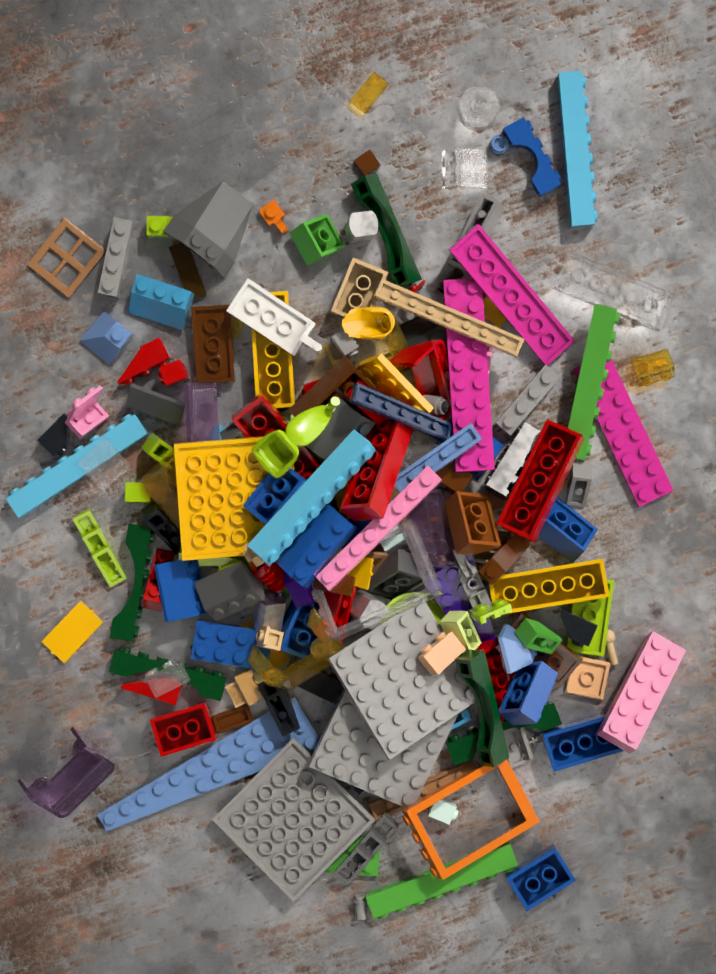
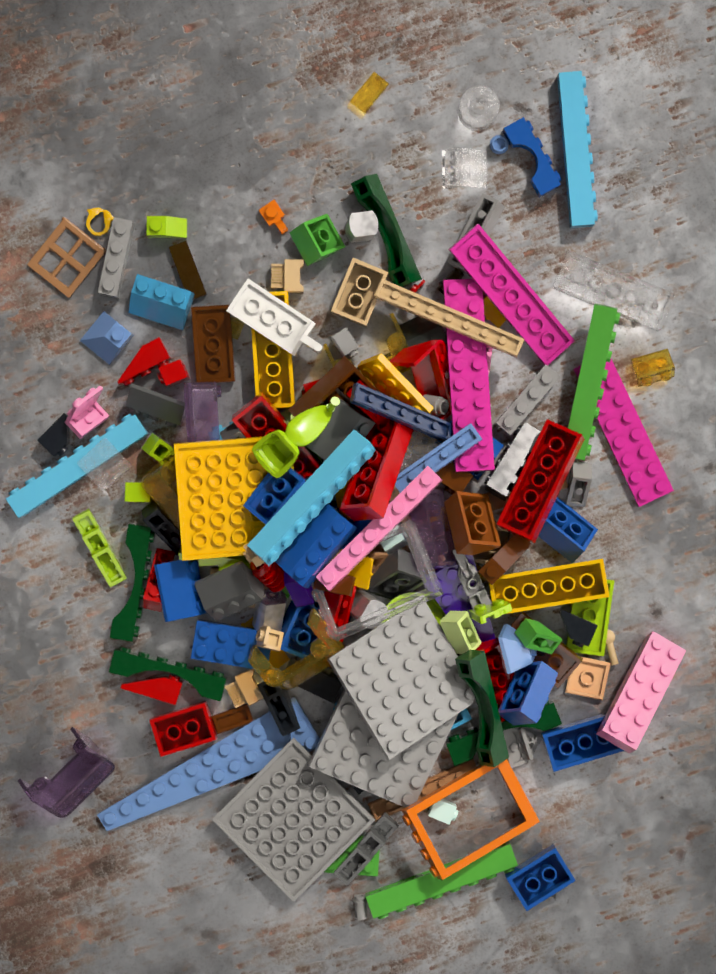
yellow piece [41,601,103,663] -> none
clear bracket [142,659,190,698] -> none
dark grey wedge [163,181,253,278] -> none
yellow hair [341,306,395,340] -> none
reddish brown tile [354,149,381,176] -> none
light nougat brick [417,631,466,676] -> none
none -> yellow piece [86,207,114,236]
none -> tan piece [271,259,304,294]

